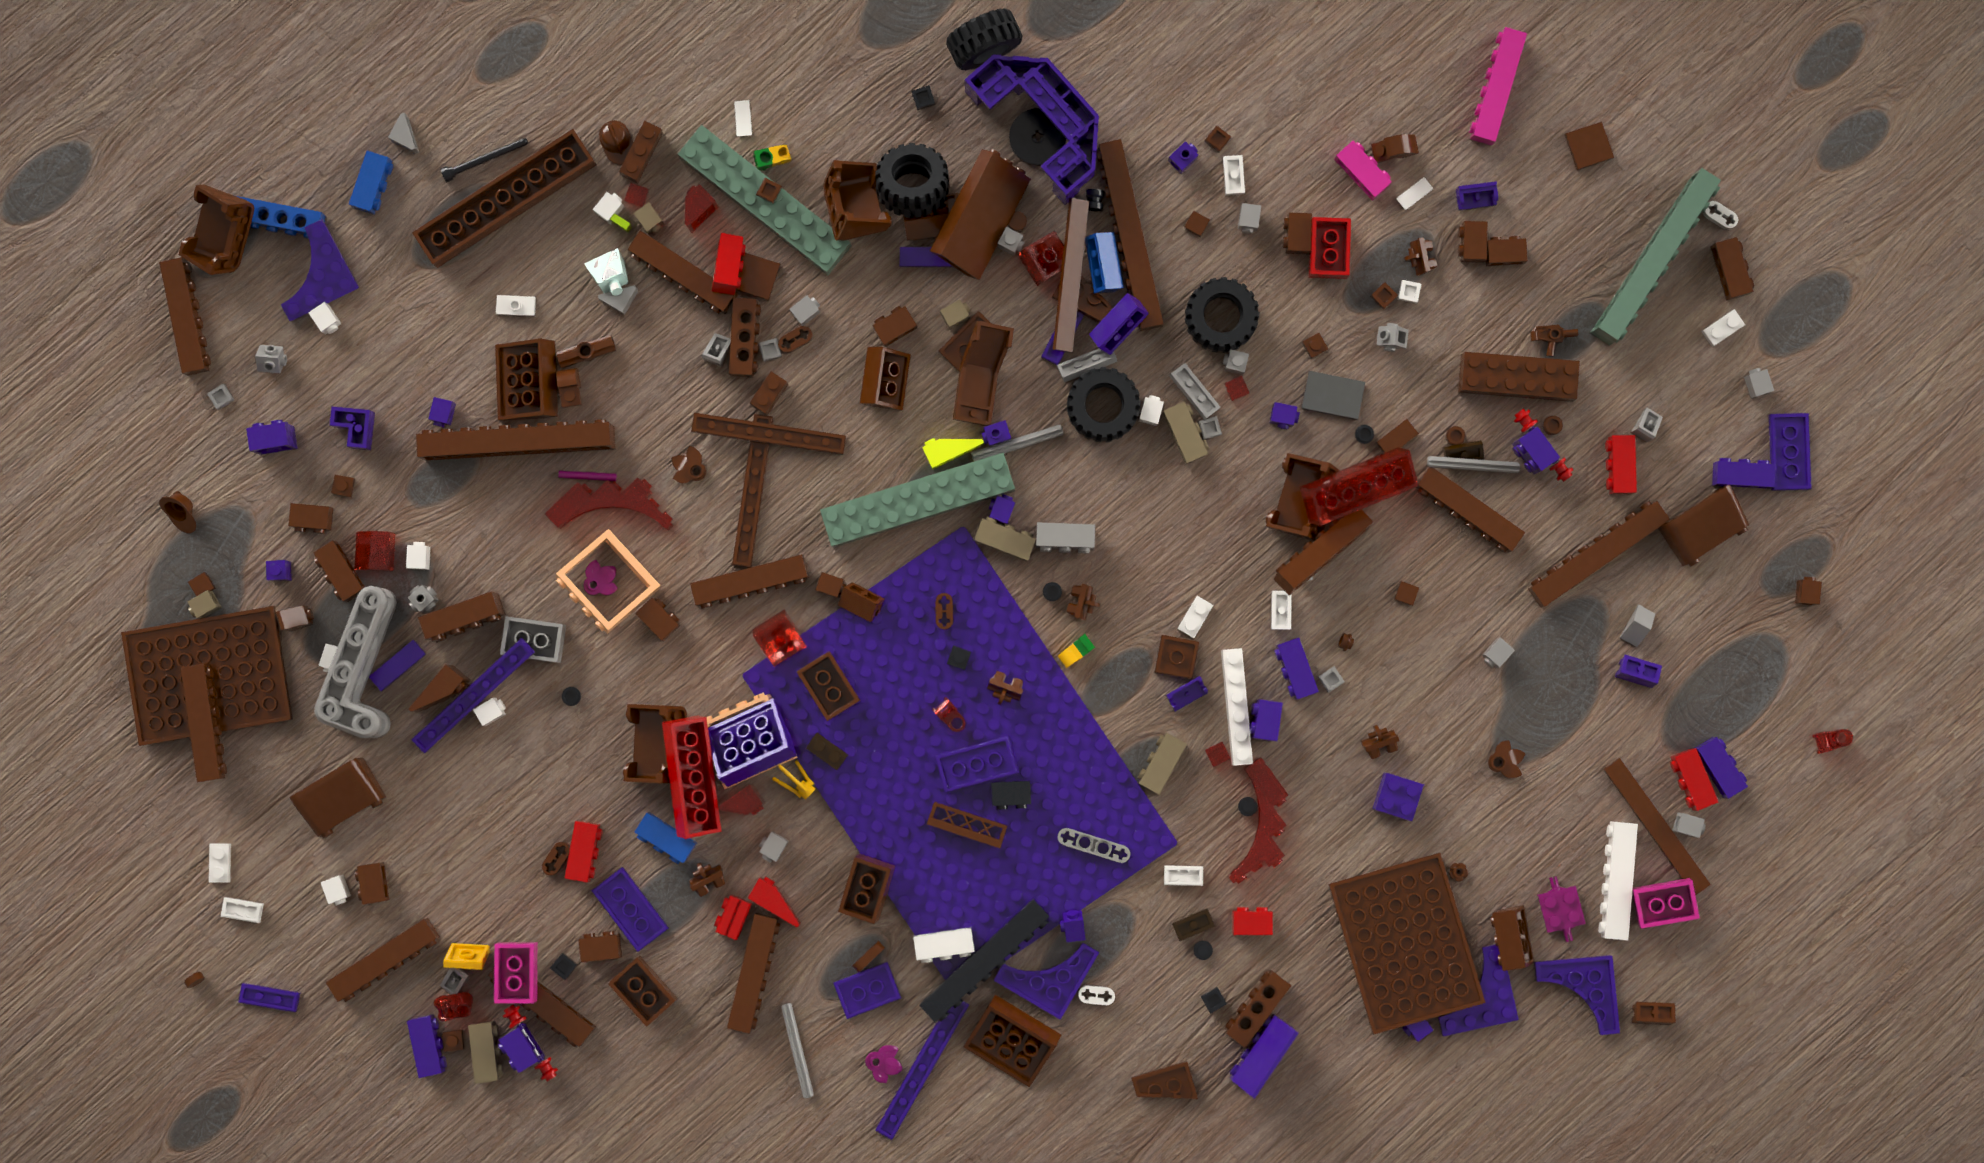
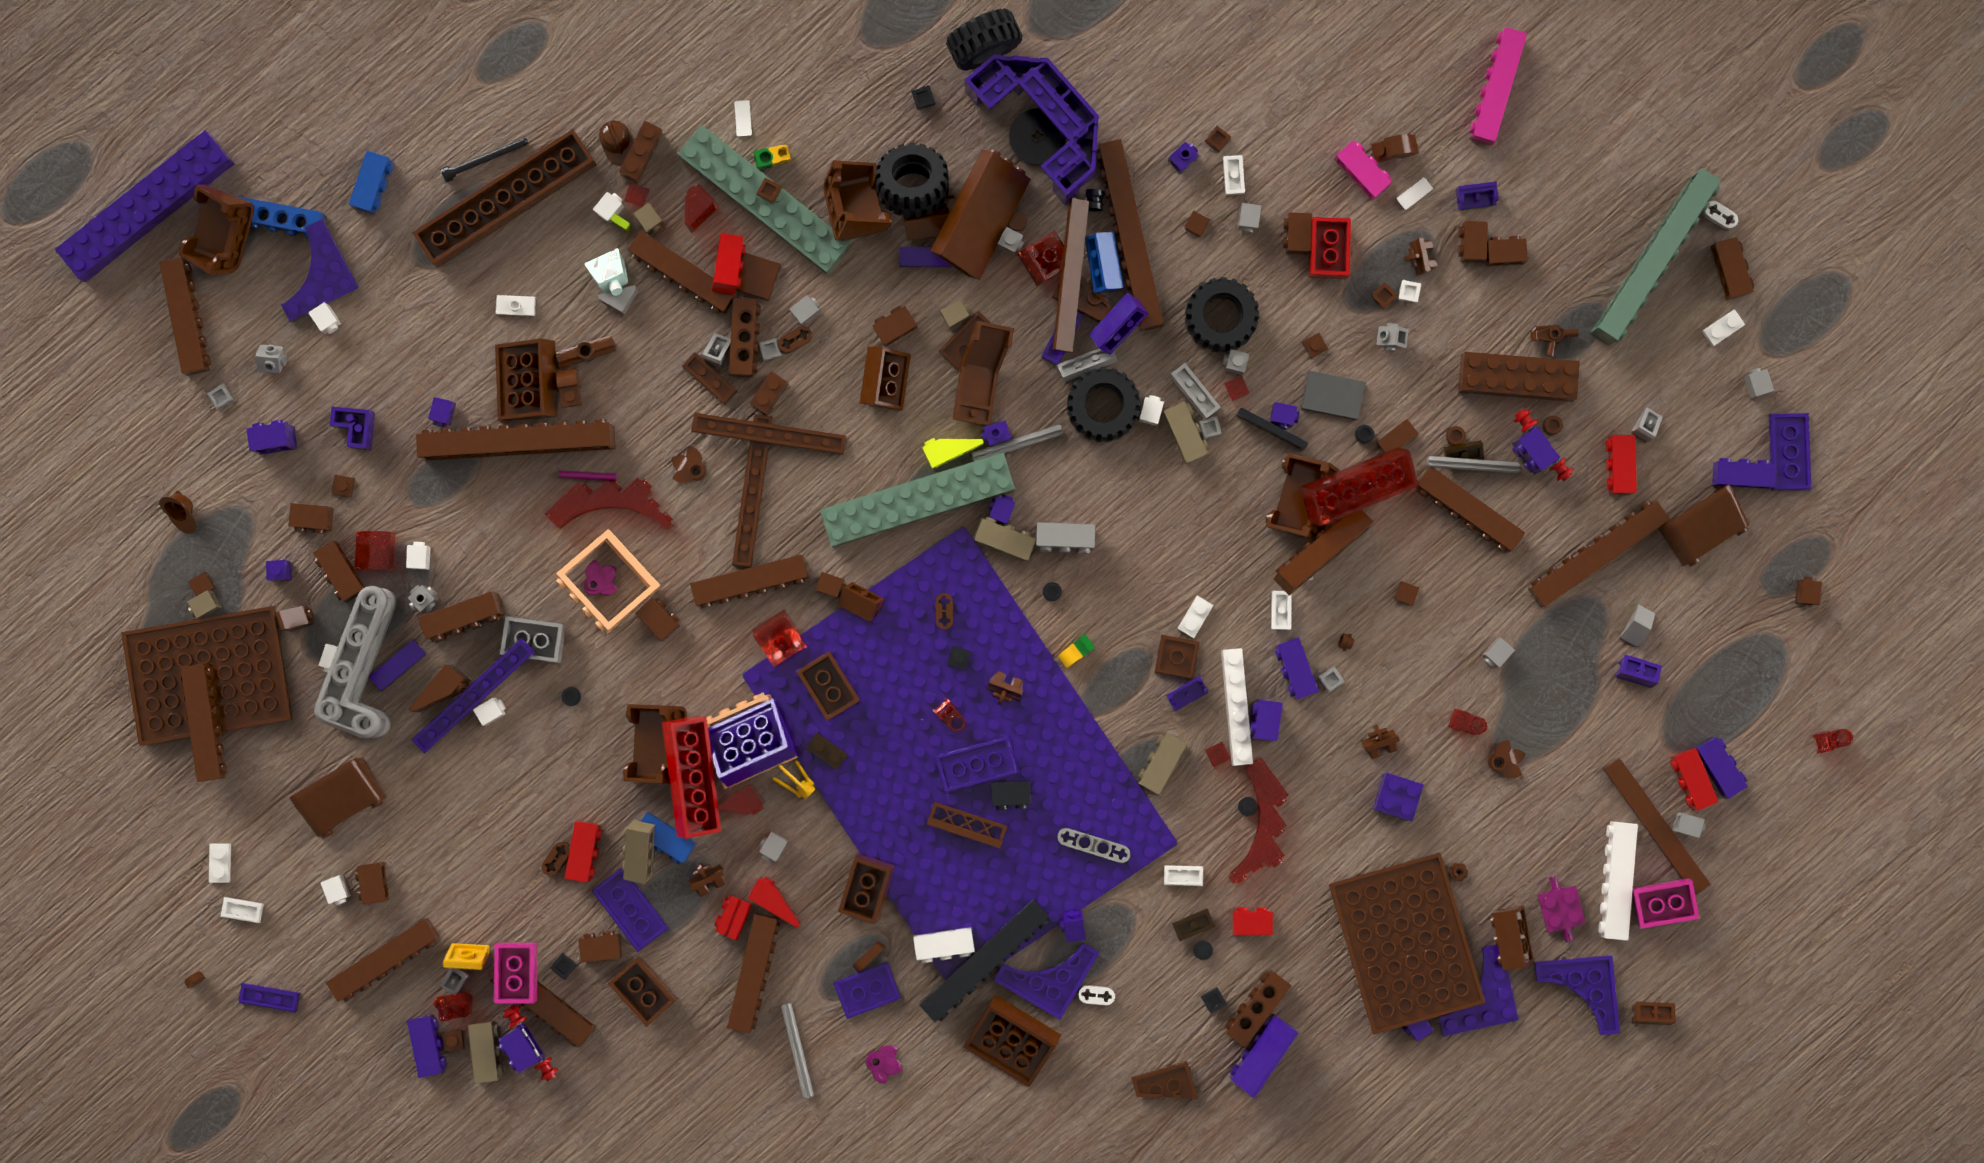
light grey slope [388,113,419,154] -> none
dark purple tile [875,1001,969,1140] -> none
reddish brown hips [1067,584,1100,621] -> none
reddish brown tile [1565,122,1614,170] -> none
none -> dark purple brick [55,130,235,282]
none -> dark tan brick [622,820,655,884]
none -> reddish brown tile [682,352,737,405]
none -> black tile [1236,408,1308,451]
none -> clear red piece [1448,708,1488,735]

